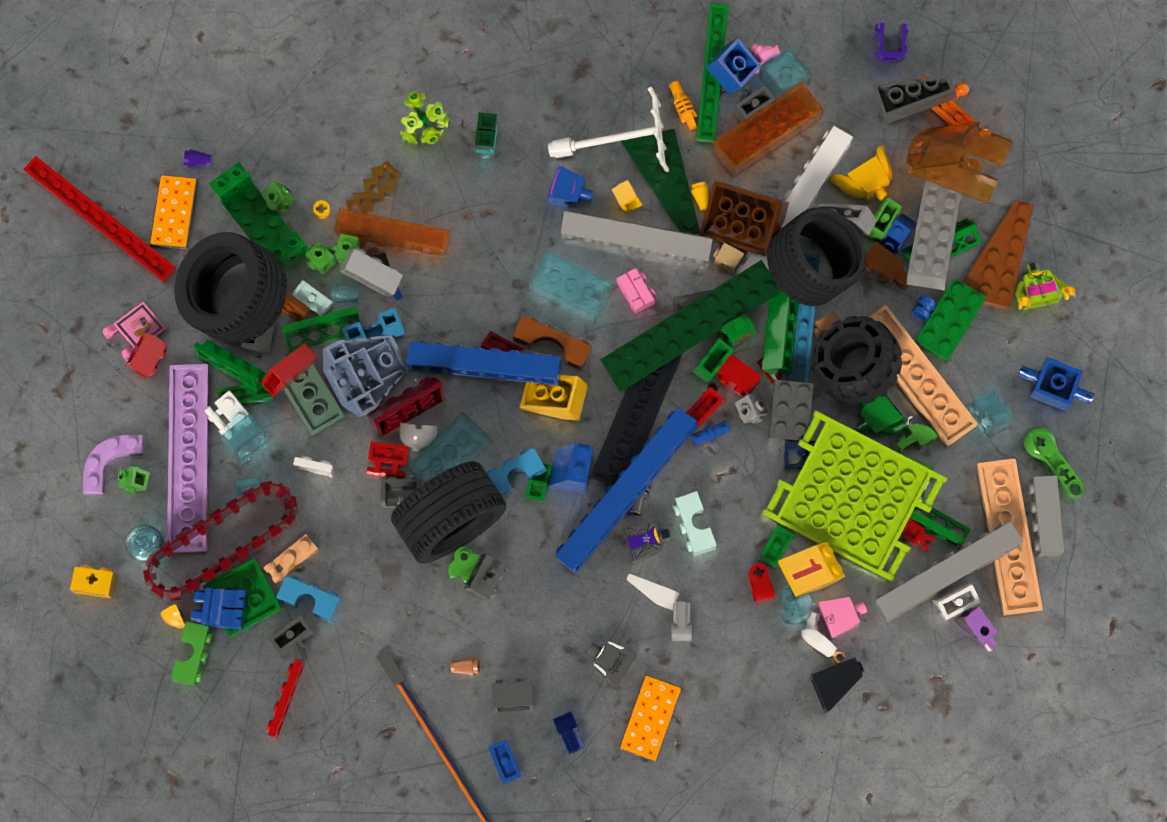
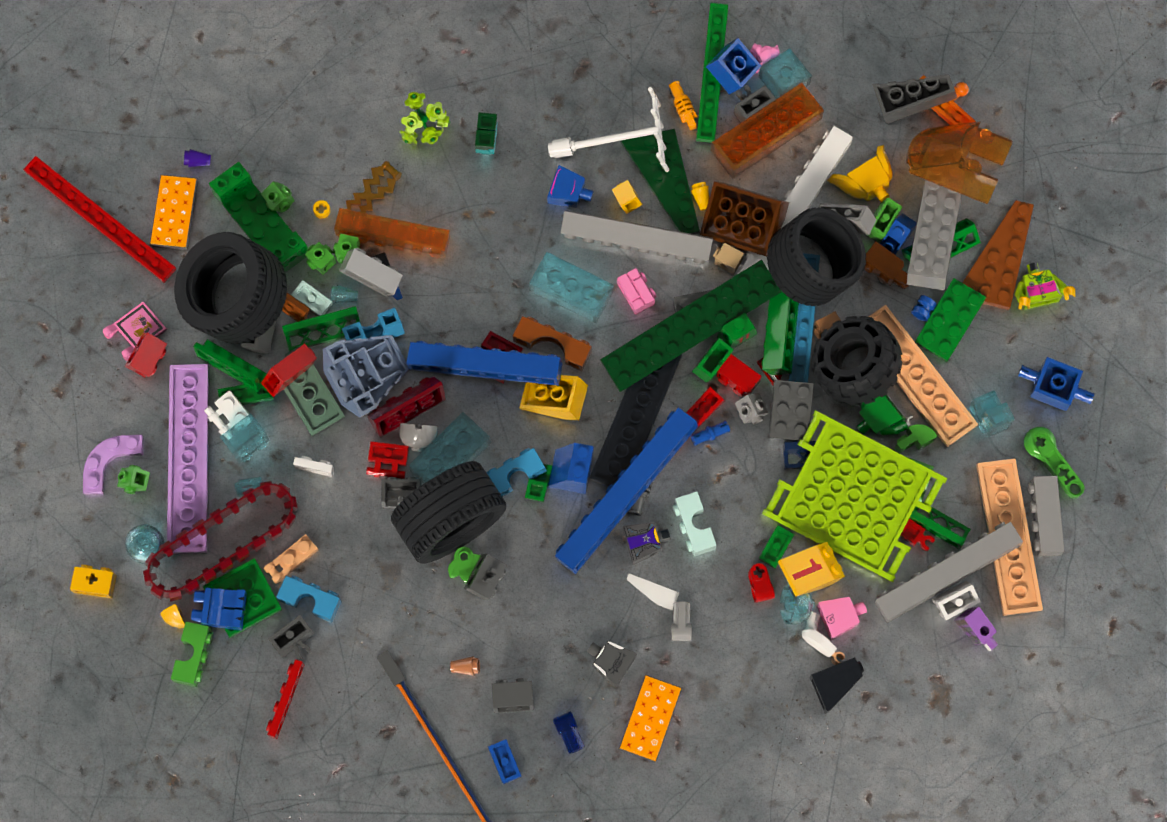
dark purple piece [874,23,909,63] -> none

